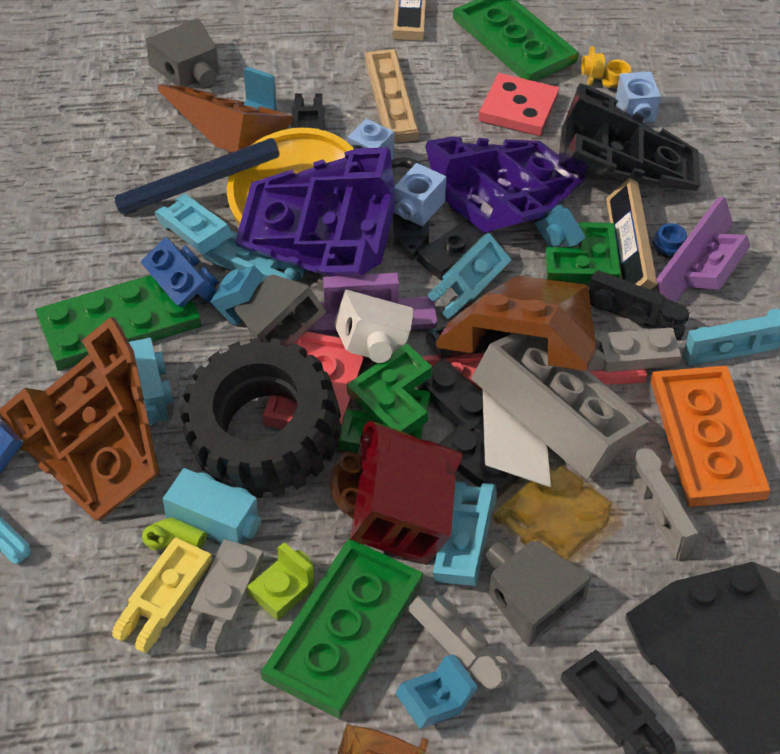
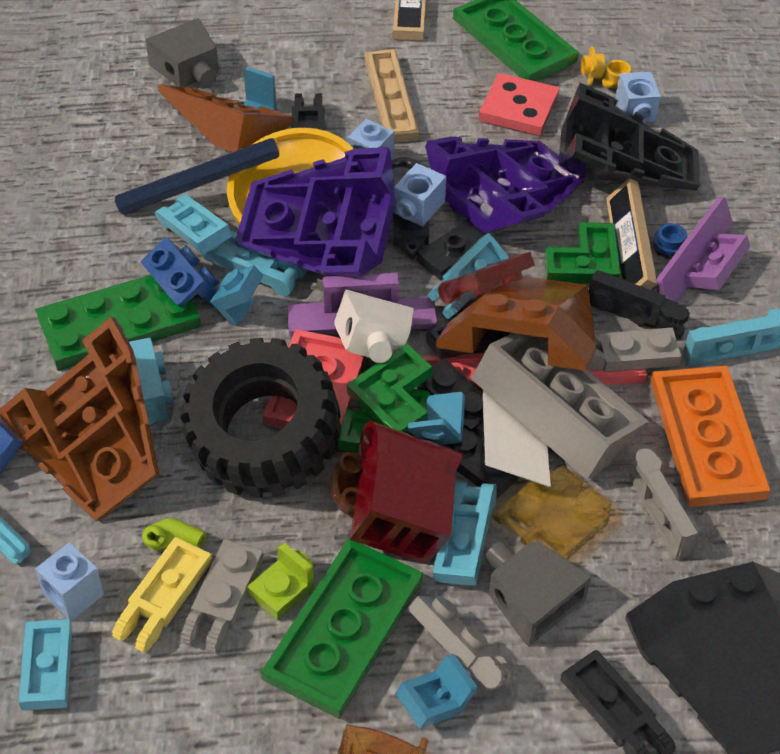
medium azure brick [162,468,261,545] -> none
dark grey torso [234,274,326,347] -> none
dark azure bracket [534,204,586,247] -> none
none -> medium azure plate [18,619,73,711]
none -> light blue brick [35,542,104,621]
none -> dark azure bracket [408,392,465,445]
none -> clear red plate [438,252,535,304]

